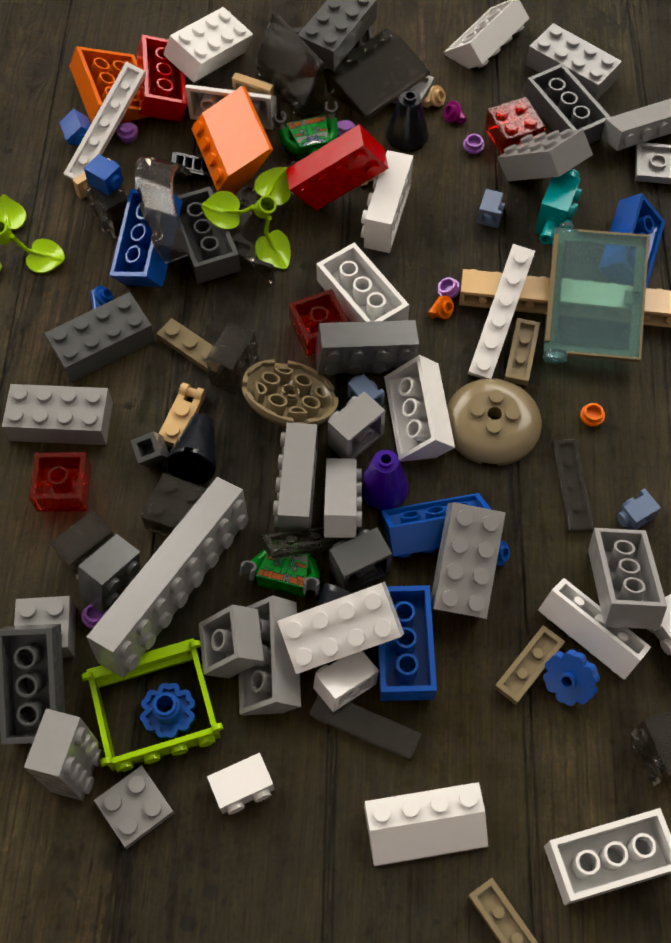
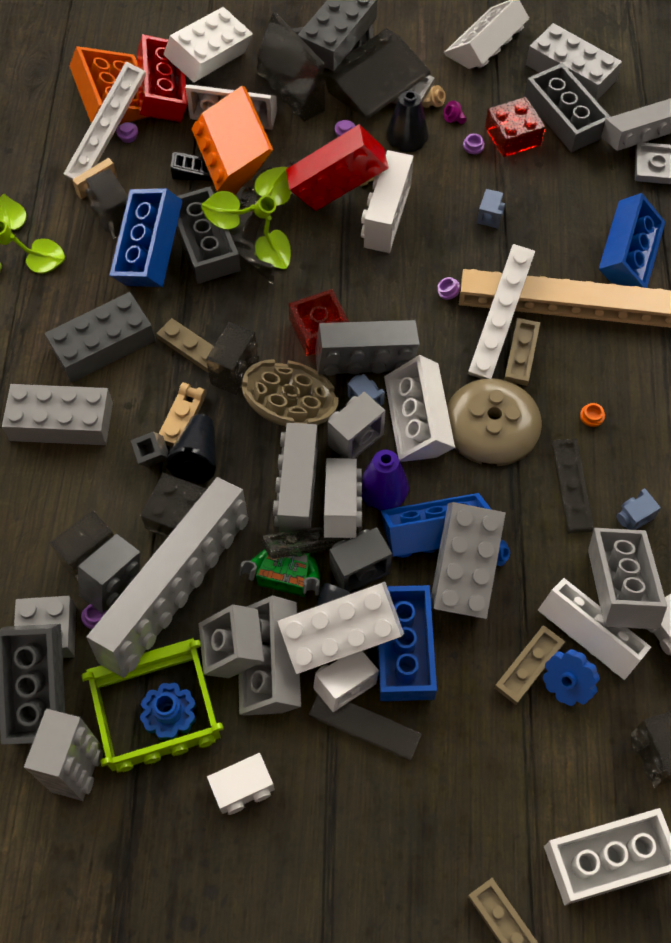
clear red brick [30,452,91,512] -> none
blue brick [59,108,91,147] -> none
blue brick [84,154,124,196] -> none
blue plate [90,286,113,309] -> none
light grey plate [94,765,174,849] -> none
clear smoke windscreen [135,154,193,264] -> none
tan plate [232,72,274,95] -> none
torso [272,101,338,161] -> none
white brick [316,242,409,322] -> none
white slope [364,782,488,867] -> none
orange plate [427,296,454,319] -> none
light grey brick [497,128,593,181] -> none
teal brick [534,169,582,245] -> none
clear light blue door [543,222,649,364] -> none

